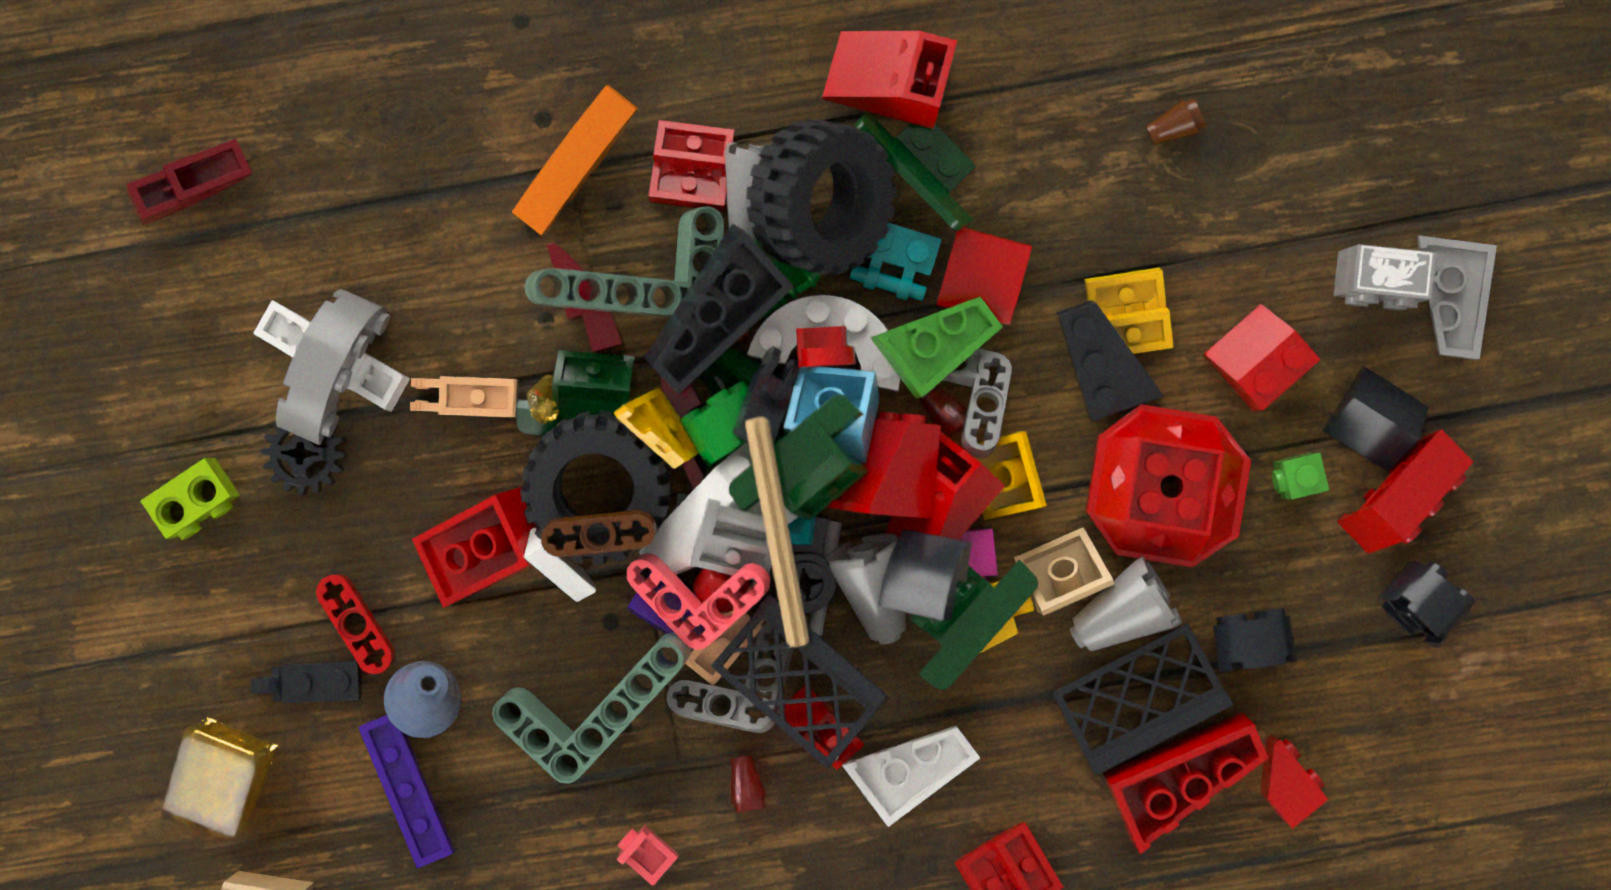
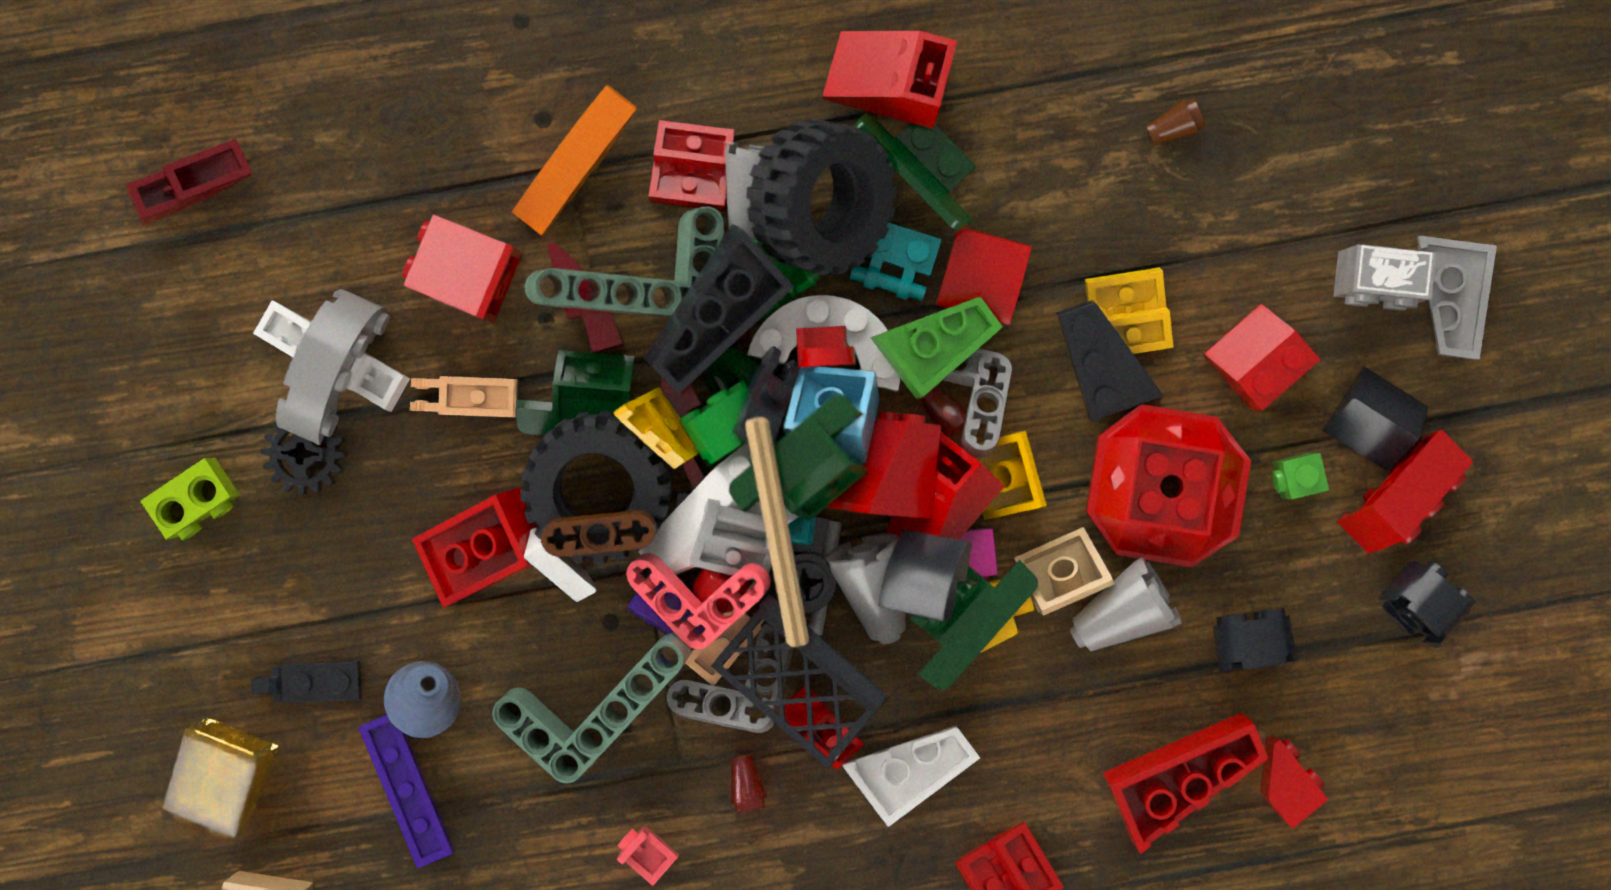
red beam [316,574,395,674] -> none
clear yellow arm [527,375,559,424] -> none
black fence [1052,623,1233,775] -> none
none -> slope [402,214,524,323]

